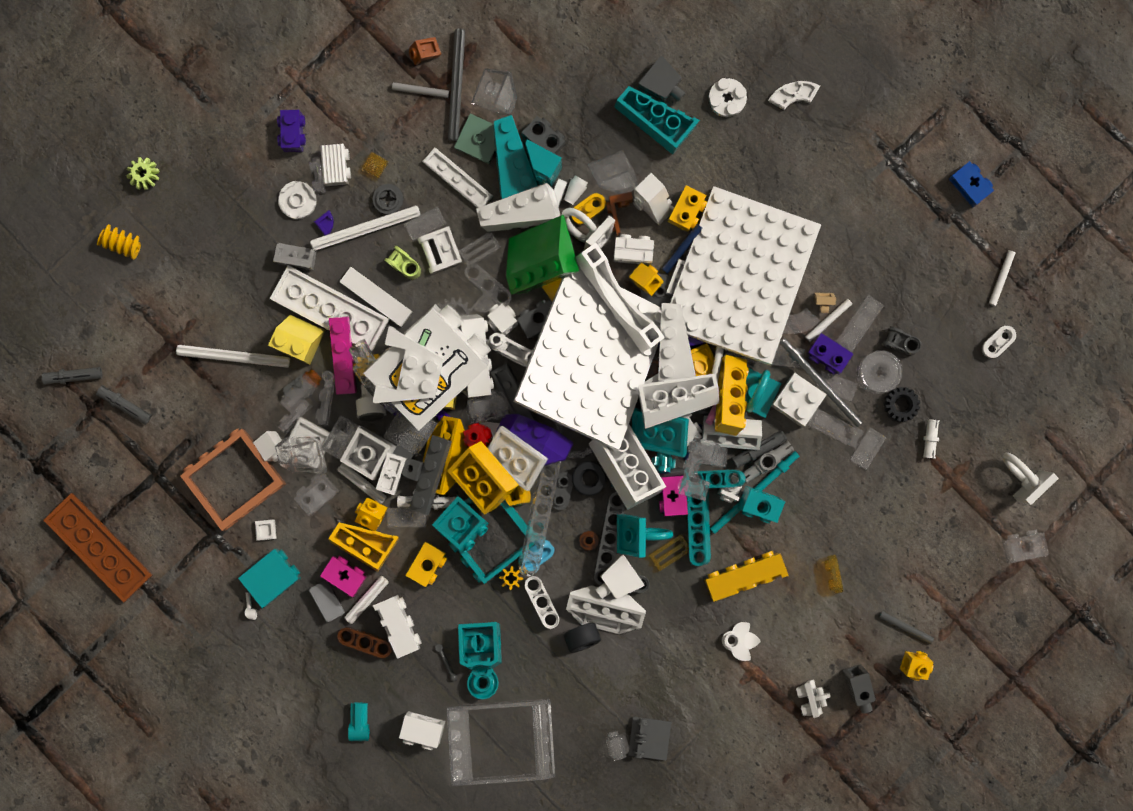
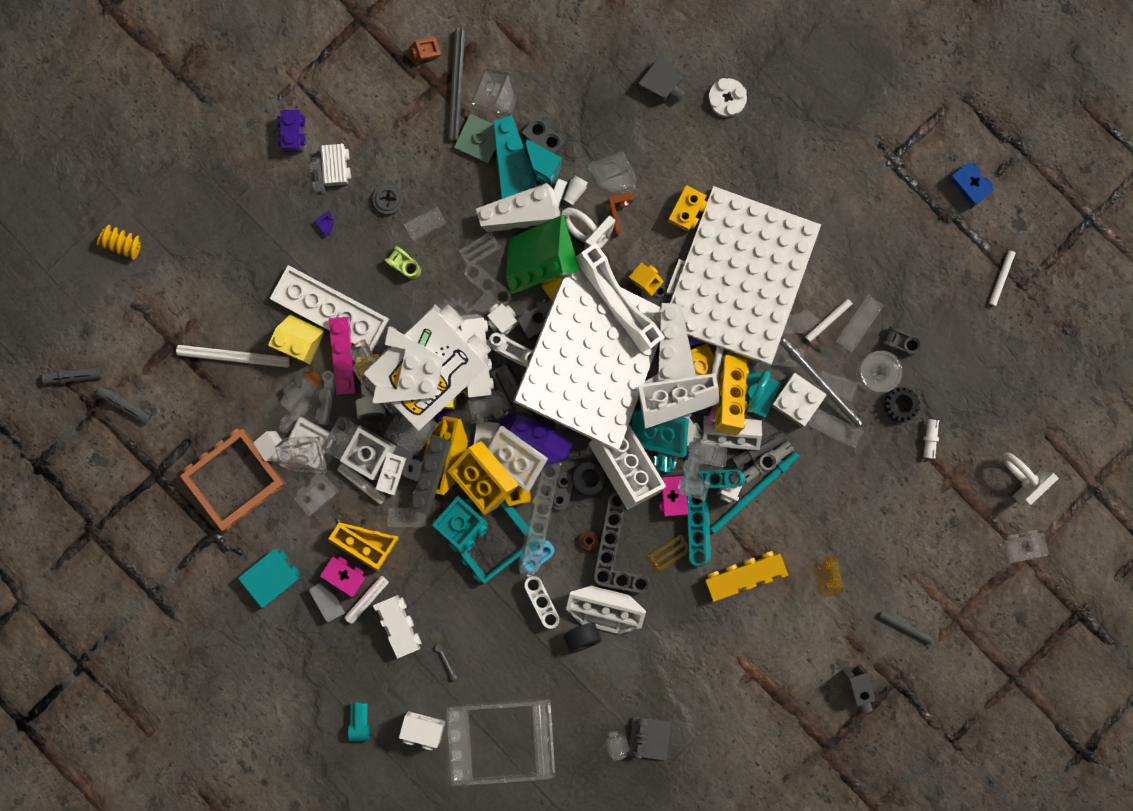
dark orange plate [44,493,153,603] -> none
yellowish green gear [126,157,160,190] -> none
white hand [245,592,257,620] -> none
white tile [255,520,277,541] -> none
light grey hinge [273,243,317,270] -> none
white tile [278,181,317,219] -> none
white axle [310,206,420,251] -> none
reddish brown beam [337,627,393,658] -> none
white tile [340,267,412,327] -> none
yellow brick [355,497,388,531] -> none
clear yellow tile [362,152,389,178] -> none
light grey bar [392,82,449,98] -> none
white pin [397,495,456,510] -> none
yellow brick [406,542,447,587] -> none
white plate [417,226,463,274] -> none
white tile [422,147,493,208] -> none
teal brick [458,622,502,699] -> none
red brick [463,423,493,448] -> none
yellow gear [499,566,523,590] -> none
yellow plate [571,193,606,225] -> none
white torso [595,555,645,599] -> none
teal wedge [614,86,700,155] -> none
white brick [614,234,654,265] -> none
teal tile [617,514,674,558] -> none
white wedge [633,173,674,225] -> none
dark blue bar [662,224,703,273] -> none
white plate [722,622,761,661] -> none
teal brick [738,486,786,524] -> none
white tile [768,81,820,110] -> none
white hips [796,679,831,718] -> none
dark purple brick [806,333,853,375] -> none
tan tile [814,293,836,313] -> none
clear plate [849,427,887,470] -> none
yellow brick [900,651,933,681] -> none
white plate [982,326,1016,358] -> none

